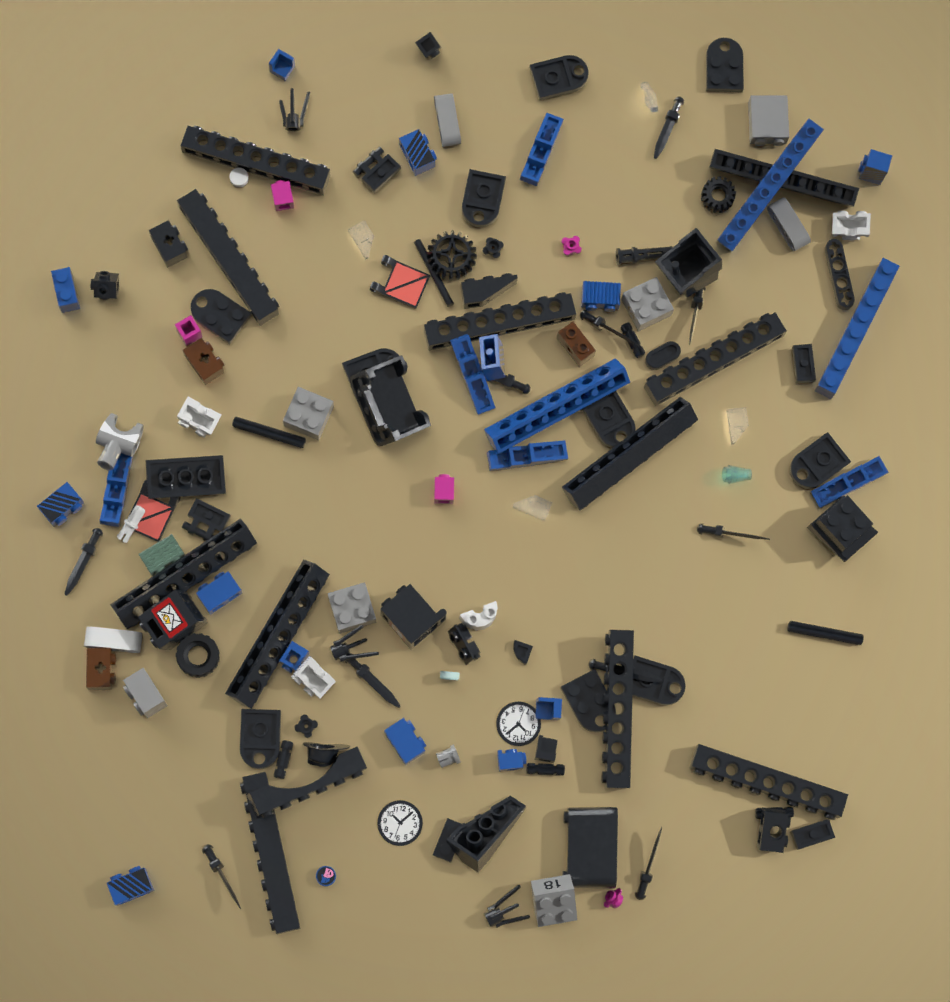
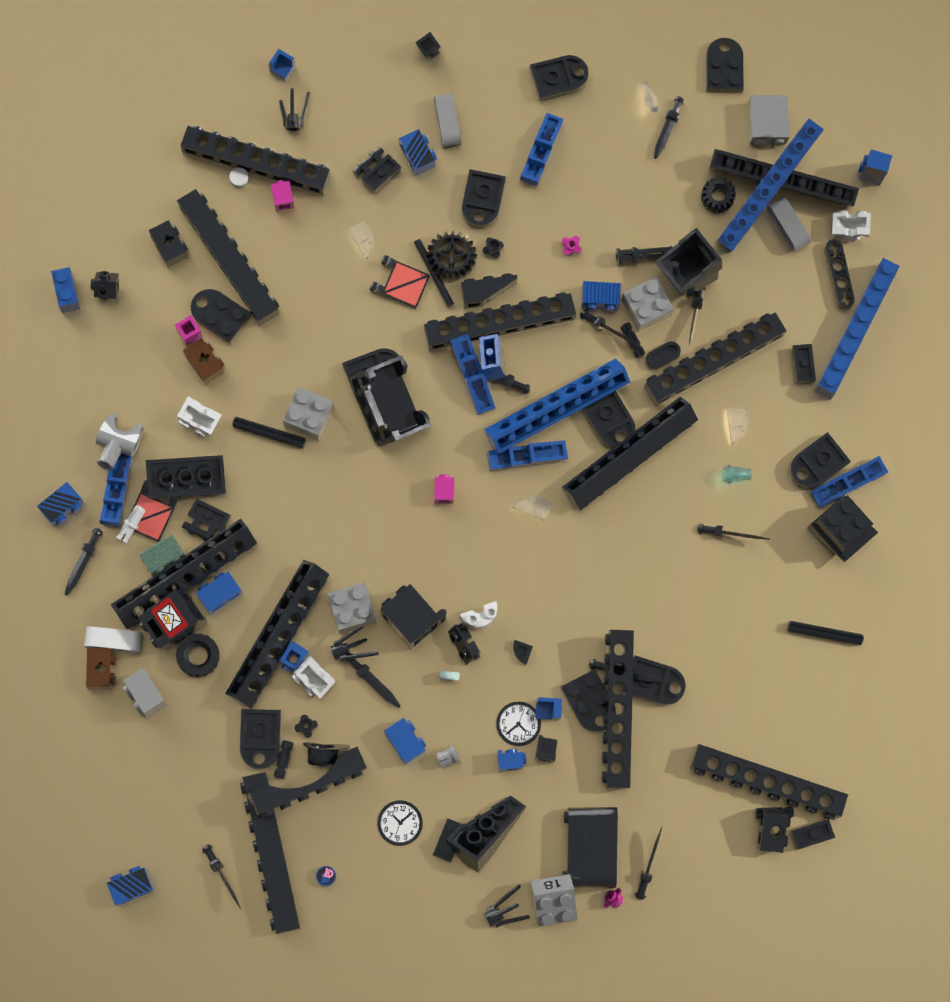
black axle [526,763,565,775] -> none
reddish brown brick [557,321,596,367] -> none

